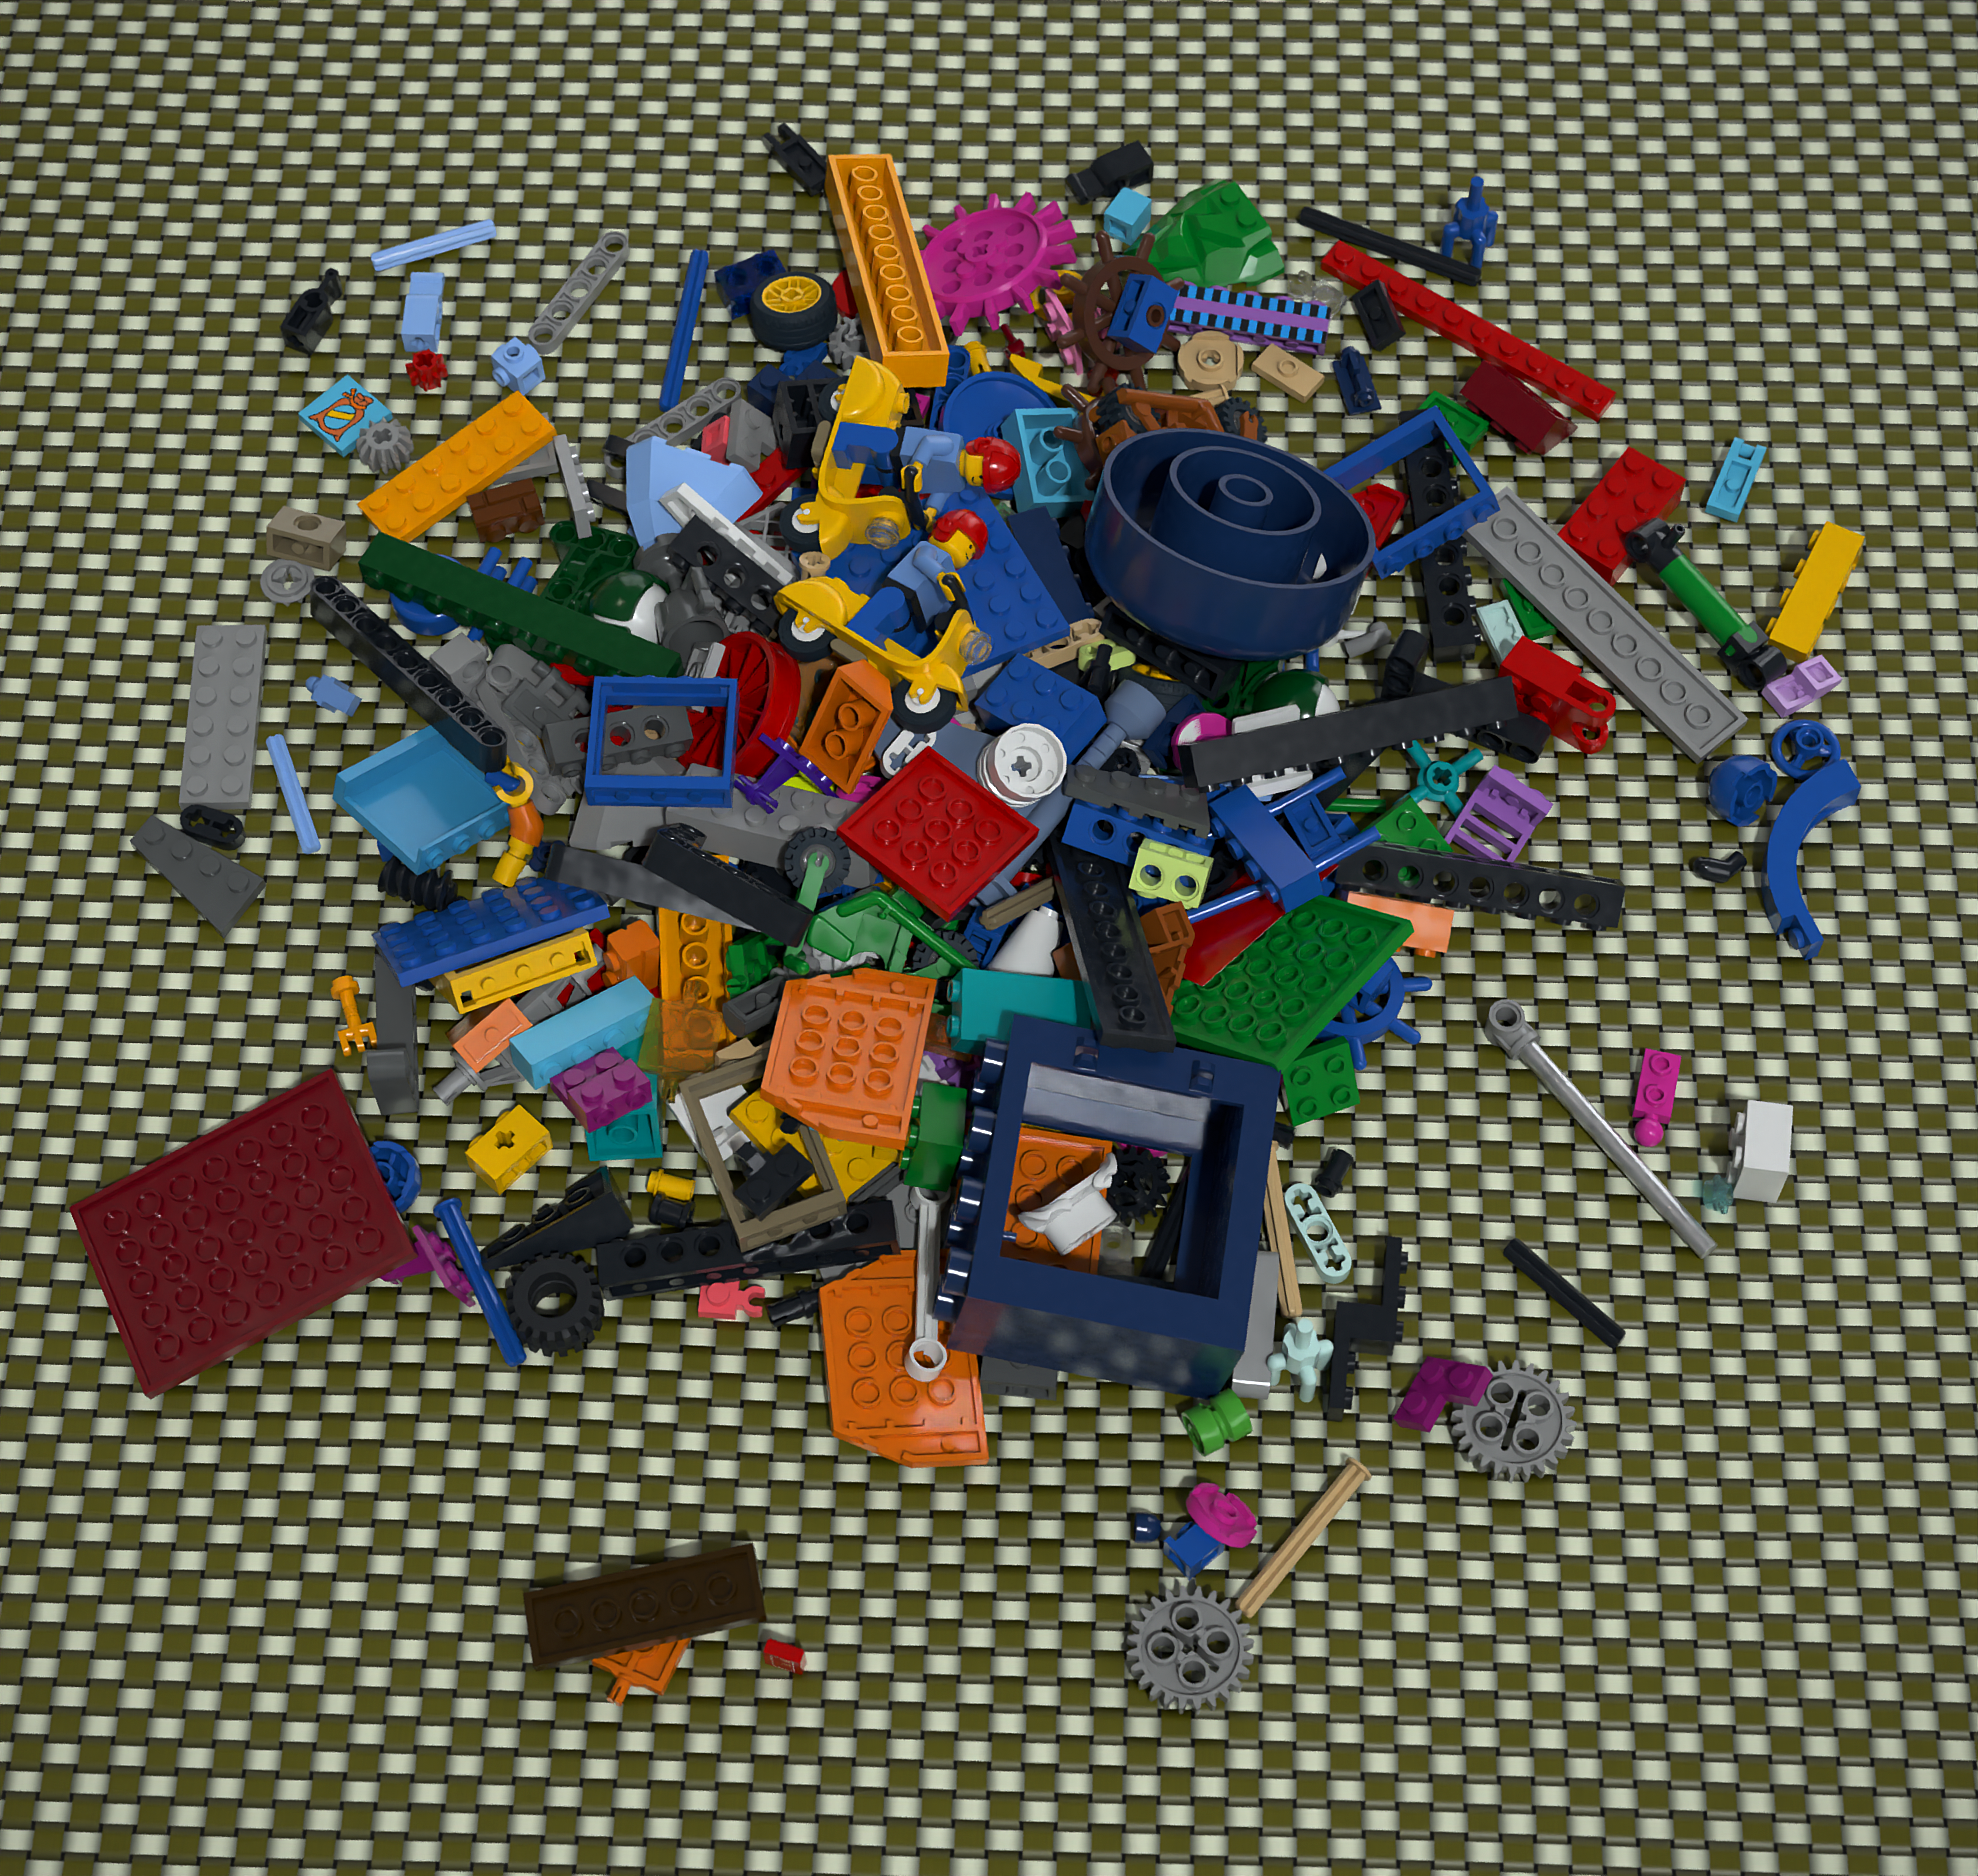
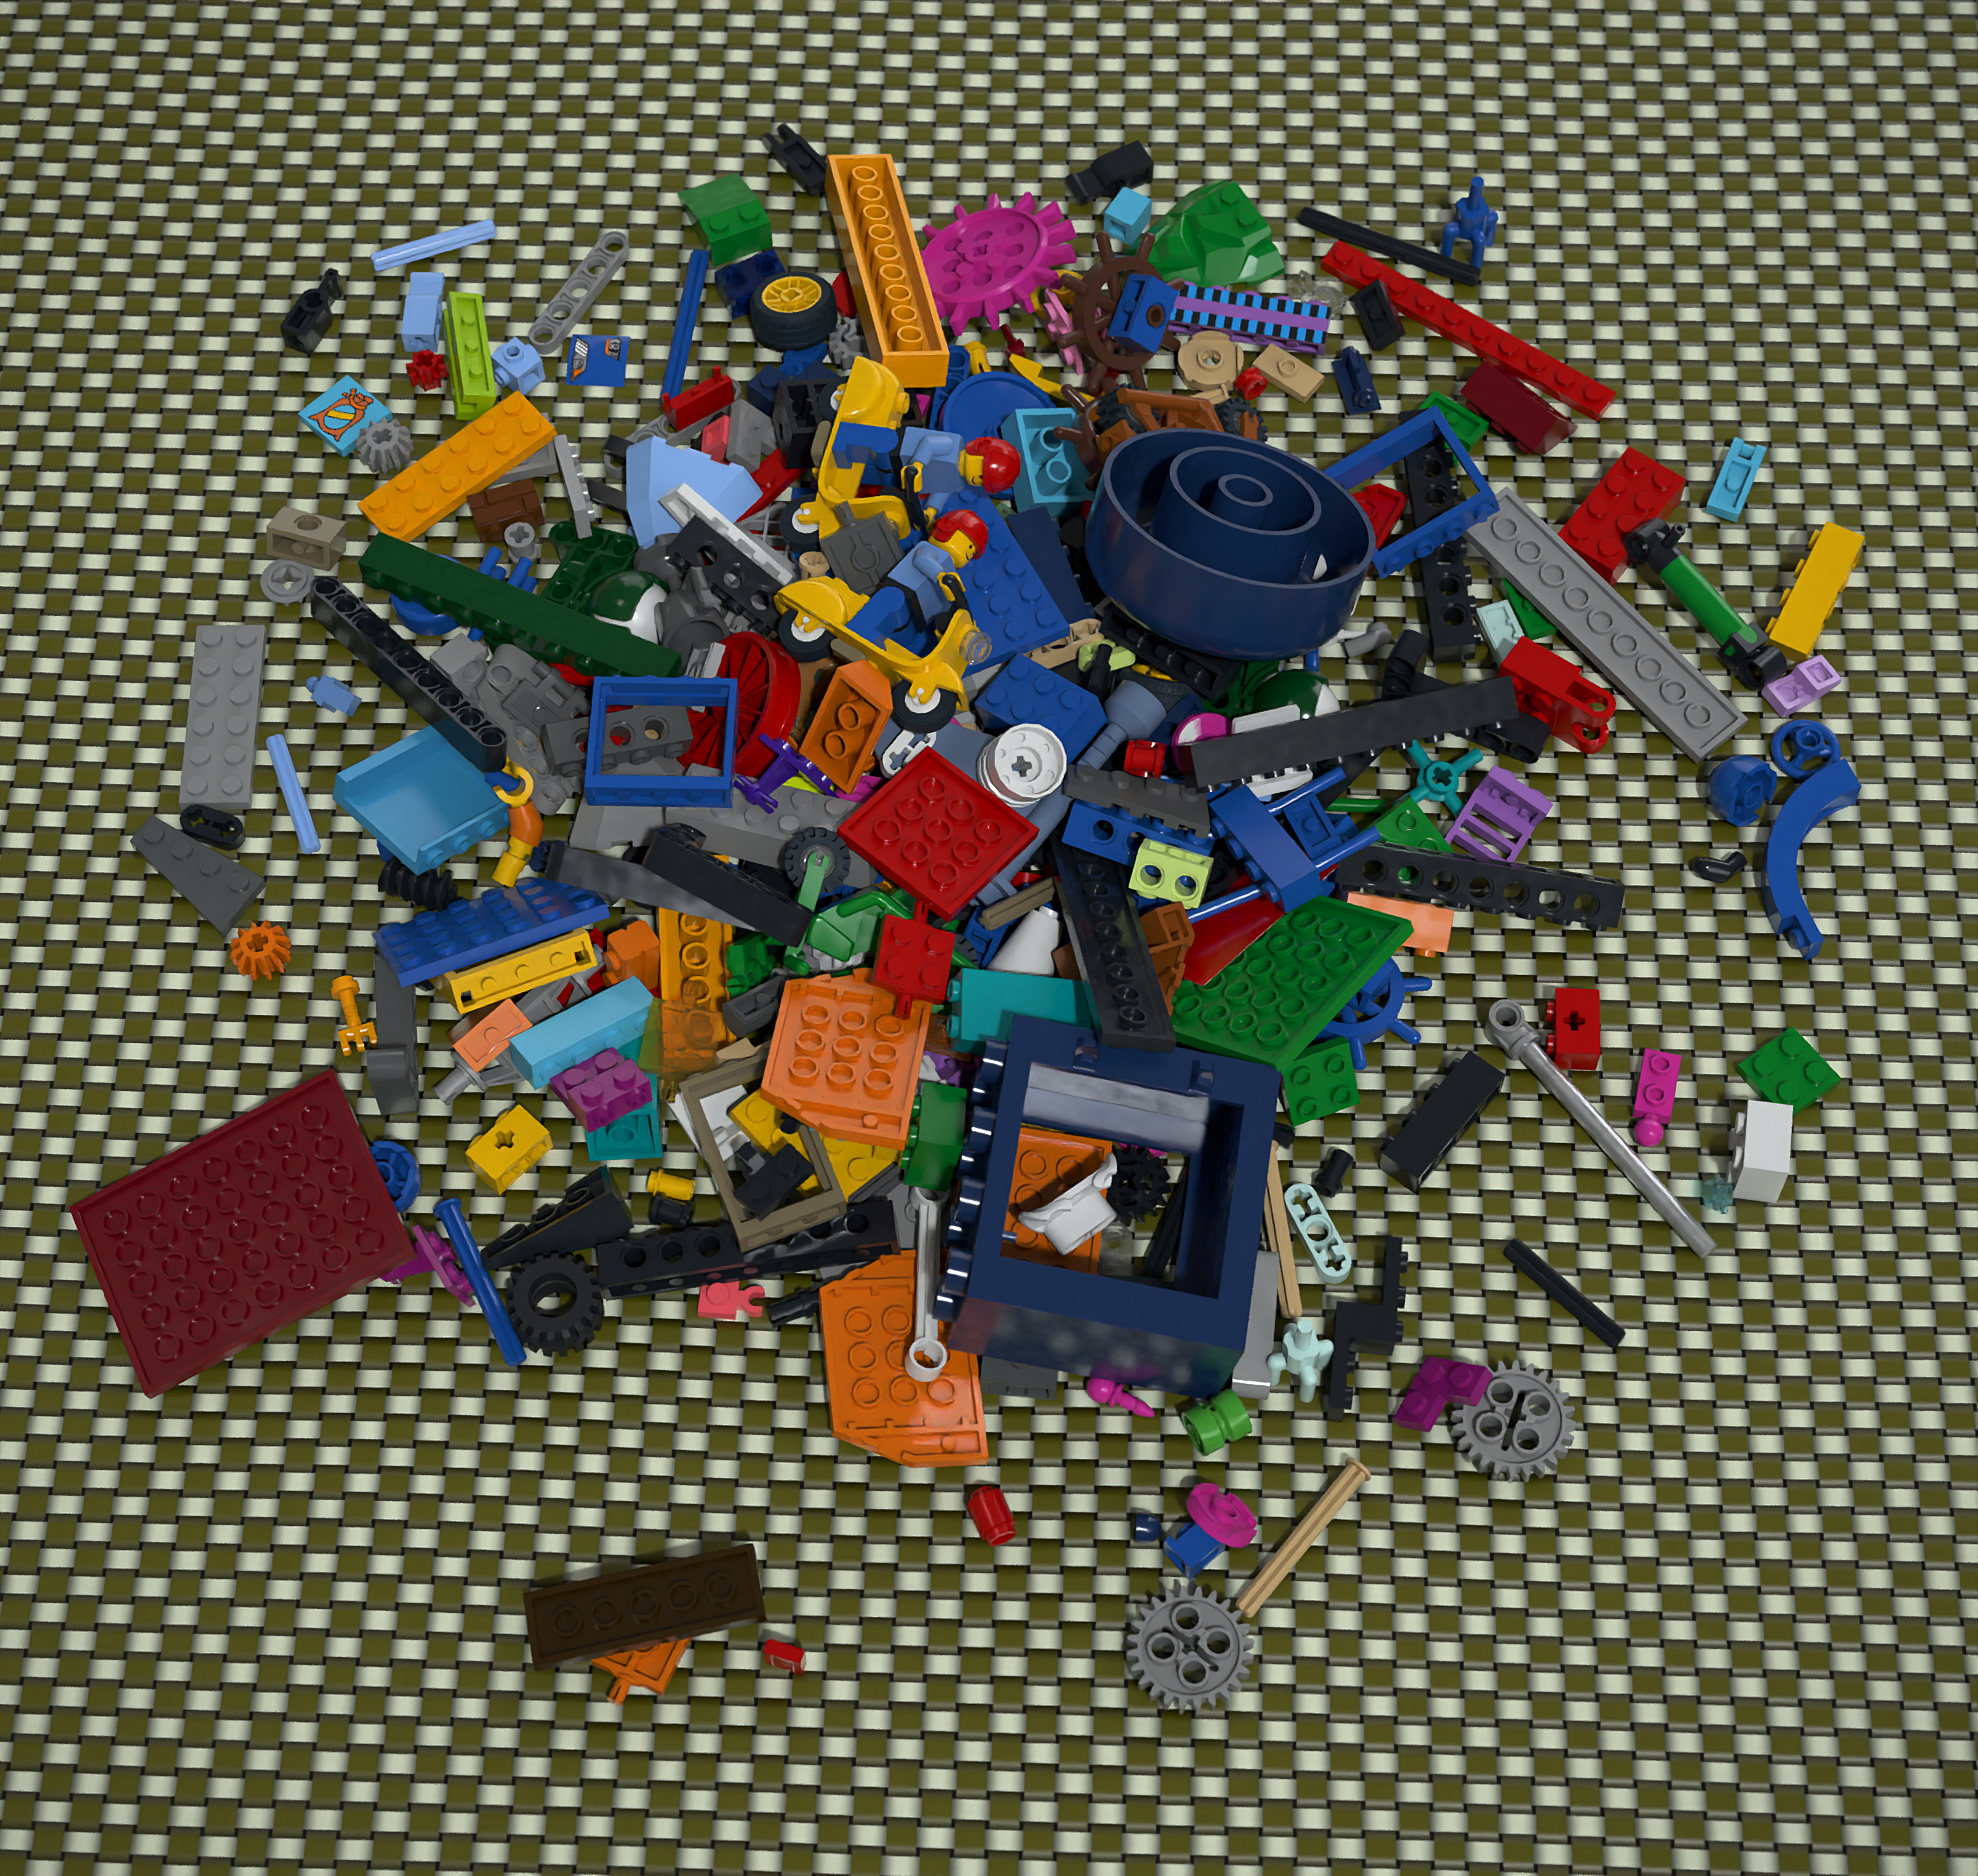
none -> orange gear [230,920,292,982]
none -> lime brick [441,291,497,421]
none -> light grey bush [504,522,538,565]
none -> blue sticker [566,334,630,387]
none -> red hinge [660,365,735,432]
none -> green slope [677,173,773,267]
none -> dark grey plate [819,500,905,597]
none -> red plate [870,901,956,1020]
none -> red brick [966,1486,1017,1547]
none -> dark pink bar [1086,1377,1155,1417]
none -> red piece [1124,739,1167,779]
none -> red bush [1235,367,1268,400]
none -> black brick [1379,1050,1505,1194]
none -> red brick [1545,987,1600,1071]
none -> green plate [1736,1026,1842,1118]

